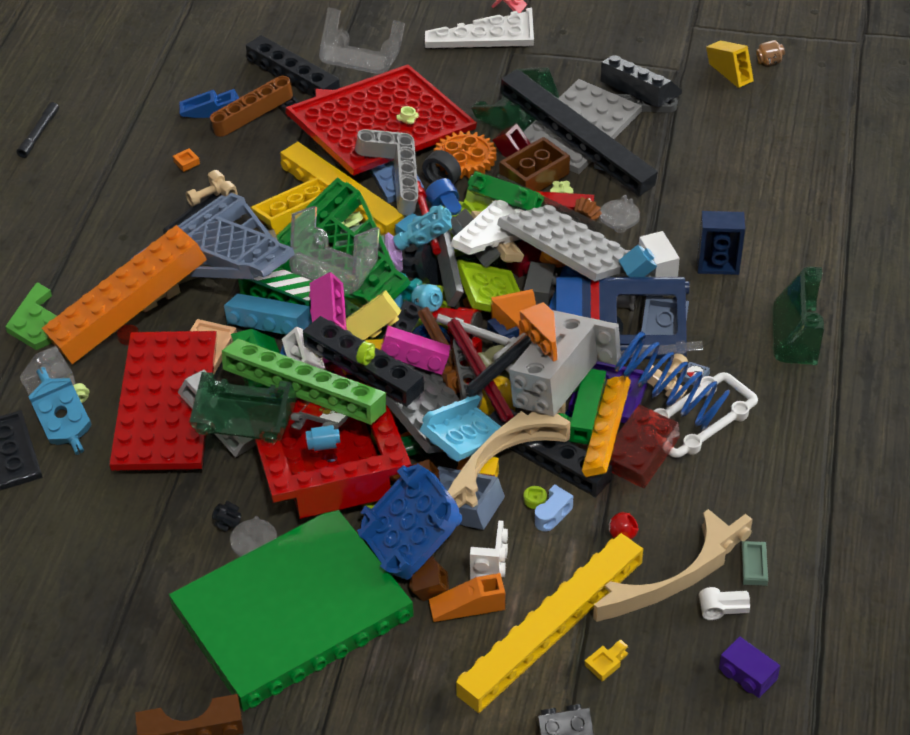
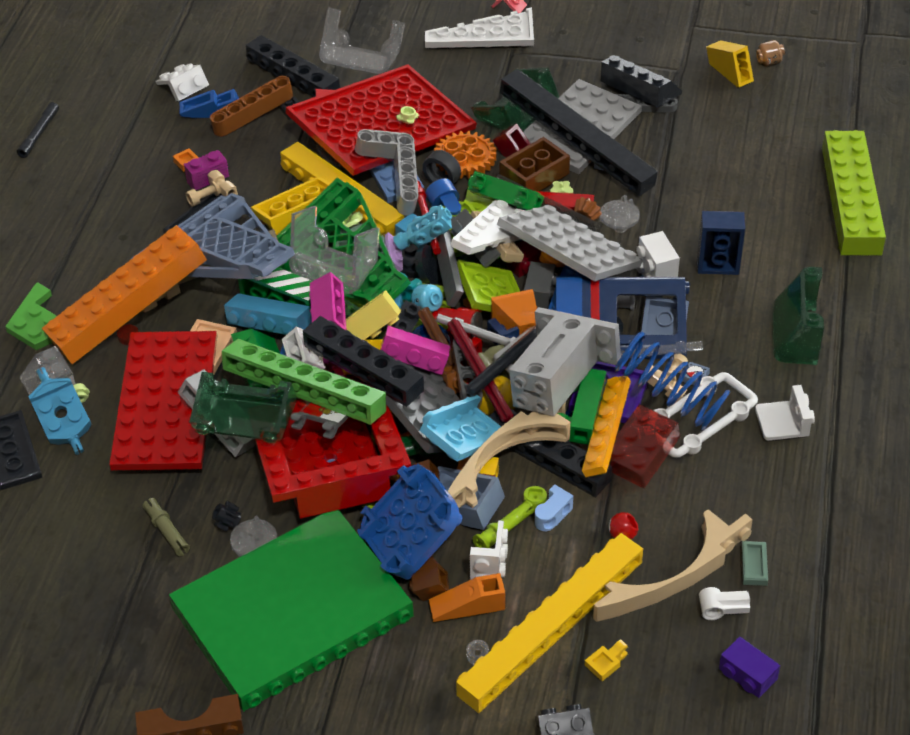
dark azure brick [306,425,341,451] -> none
lime tile [356,341,375,365] -> none
orange slope [519,302,558,362] -> none
dark azure brick [618,245,657,277] -> none
none -> olive pin [143,498,190,556]
none -> white bracket [155,63,209,101]
none -> magenta brick [184,150,229,190]
none -> clear bush [467,640,489,665]
none -> lime pin [473,500,535,548]
none -> white bracket [755,385,815,440]
none -> lime brick [822,130,886,255]

